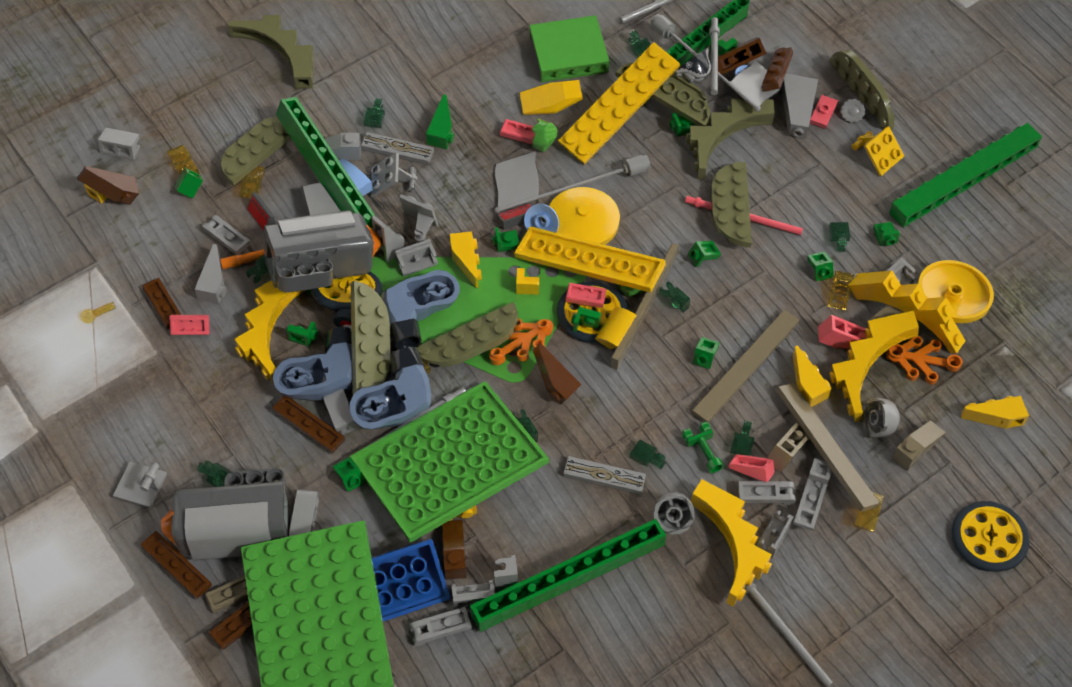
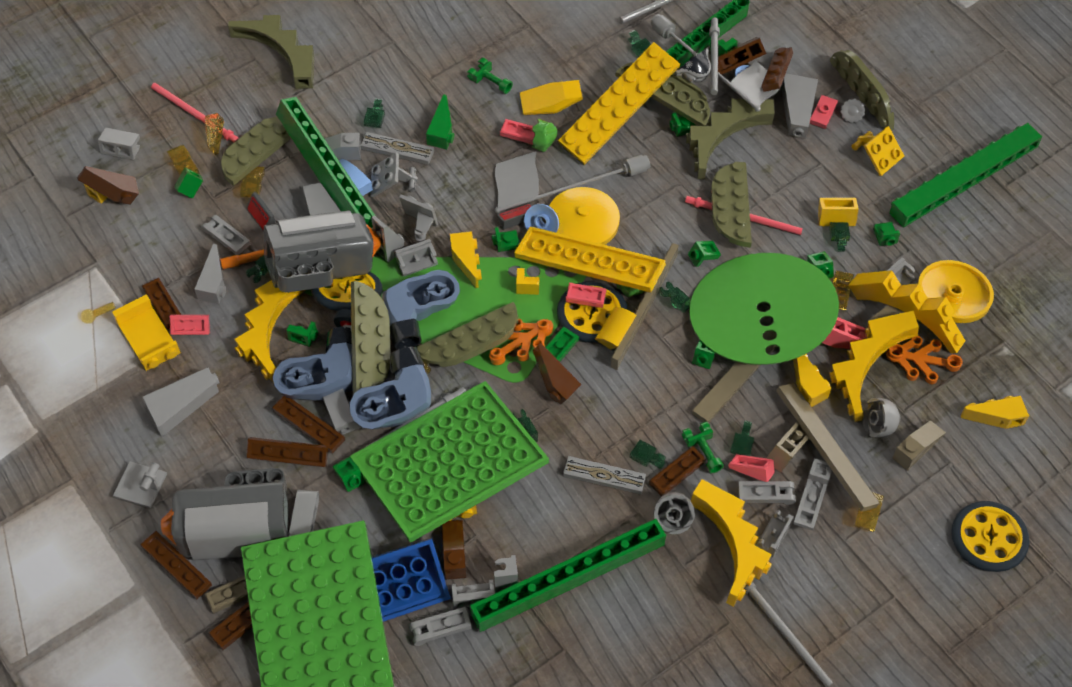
clear green plate [197,460,232,487] -> none
bright green panel [530,15,609,83] -> none
green bracket [571,307,601,332] -> none
none -> yellow panel [112,294,181,371]
none -> light grey slope [143,368,220,436]
none -> coral bar [151,83,239,143]
none -> clear yellow slope [205,113,224,155]
none -> reddish brown plate [247,437,328,467]
none -> green bar [467,57,513,94]
none -> green plate [545,327,579,362]
none -> reddish brown tile [649,446,706,496]
none -> bright green piece [689,253,839,365]
none -> yellow brick [818,198,859,226]

